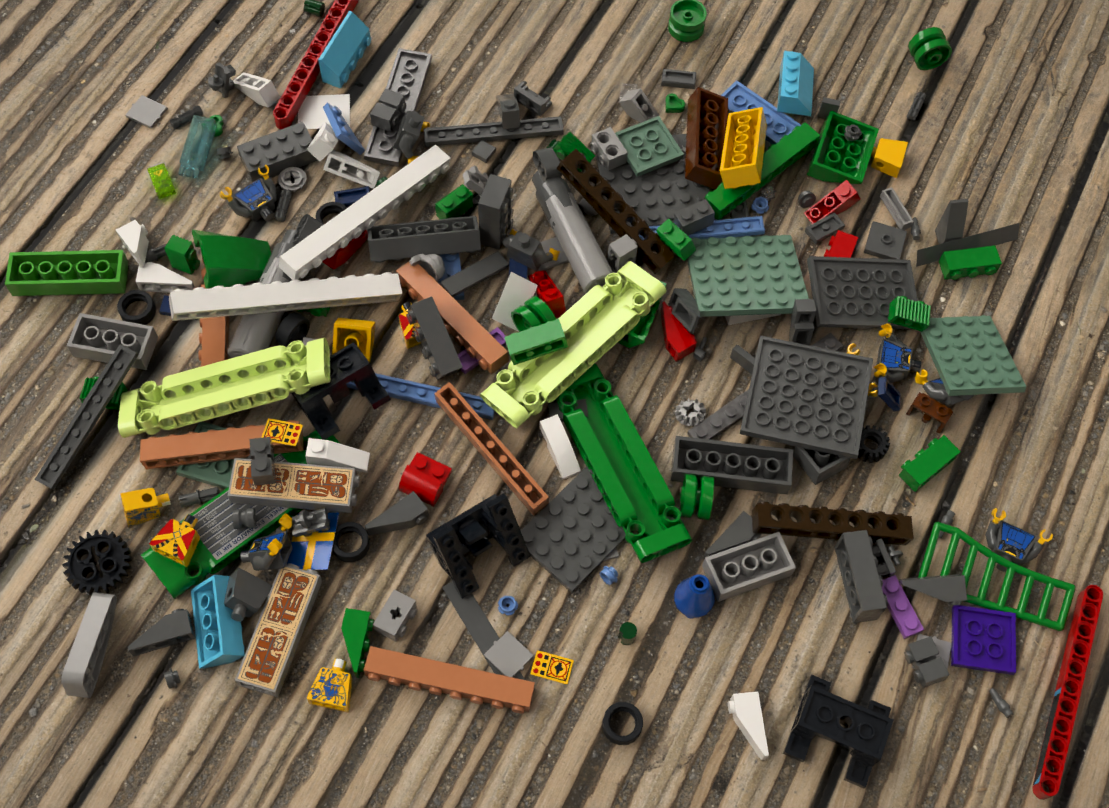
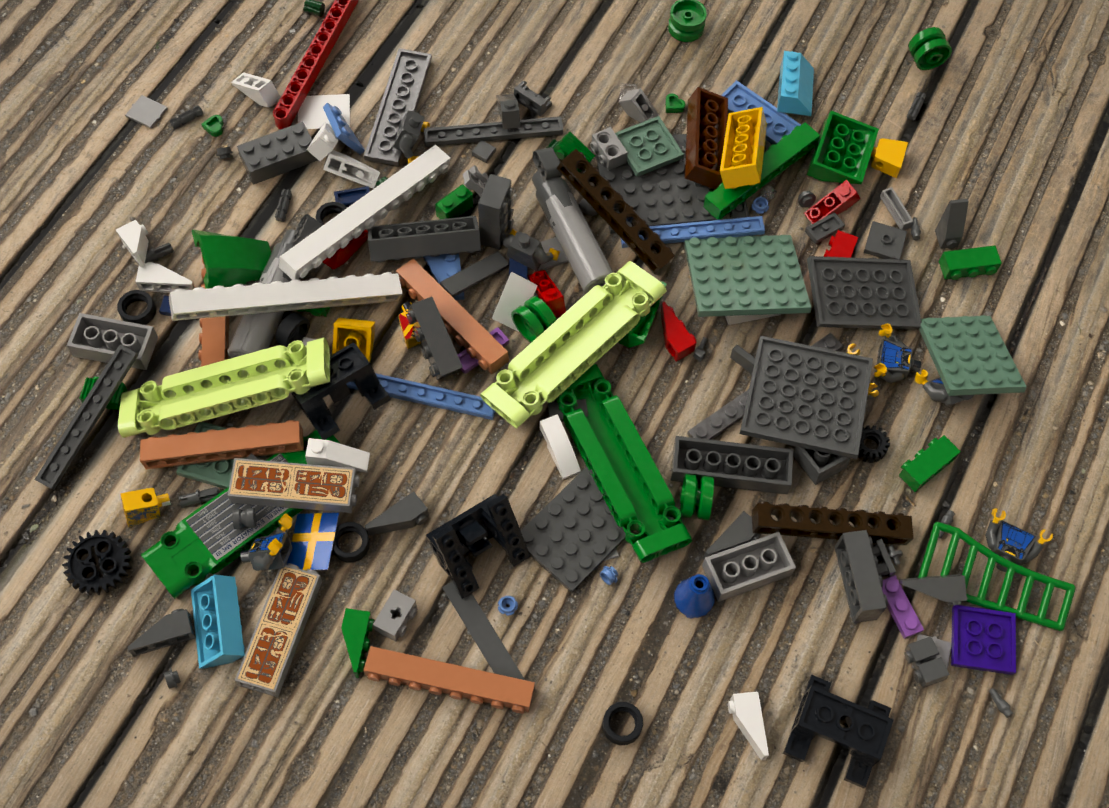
bright green brick [5,250,128,296] -> none
light grey beam [62,592,117,698] -> none
clear neon green tile [147,163,176,199] -> none
torso [149,514,200,567] -> none
green brick [164,235,200,275] -> none
clear light blue hinge [179,115,217,179] -> none
dark grey hips [208,62,236,98] -> none
torso [220,165,277,222] -> none
dark grey torso [224,568,272,621] -> none
dark grey piece [249,437,276,486] -> none
yellow sticker [261,418,303,446] -> none
light grey gear [278,167,307,192] -> none
dark grey hips [292,508,330,537] -> none
torso [307,659,352,712] -> none
medium azure slope [318,11,372,88] -> none
dark grey piece [370,88,406,132] -> none
red brick [399,452,452,507] -> none
light grey piece [409,254,445,281] -> none
nougat brick [434,382,549,516] -> none
light grey piece [484,631,534,677] -> none
brick [504,319,568,365] -> none
yellow sticker [530,650,574,684] -> none
light grey brick [607,234,638,273] -> none
dark green piece [618,622,637,645] -> none
green brick [656,219,696,261] -> none
dark grey tile [661,69,696,89] -> none
dark grey slope [668,288,700,333] -> none
dark grey brick [673,199,715,236] -> none
light grey gear [675,398,706,426] -> none
dark grey slope [789,299,816,345] -> none
dark grey slope [817,97,841,119] -> none
dark grey plate [844,125,862,141] -> none
dark blue tile [878,377,901,411] -> none
green brick [888,296,931,332] -> none
reddish brown window [906,392,953,434] -> none
dark grey sticker [916,223,1020,267] -> none
red beam [1032,585,1103,800] -> none

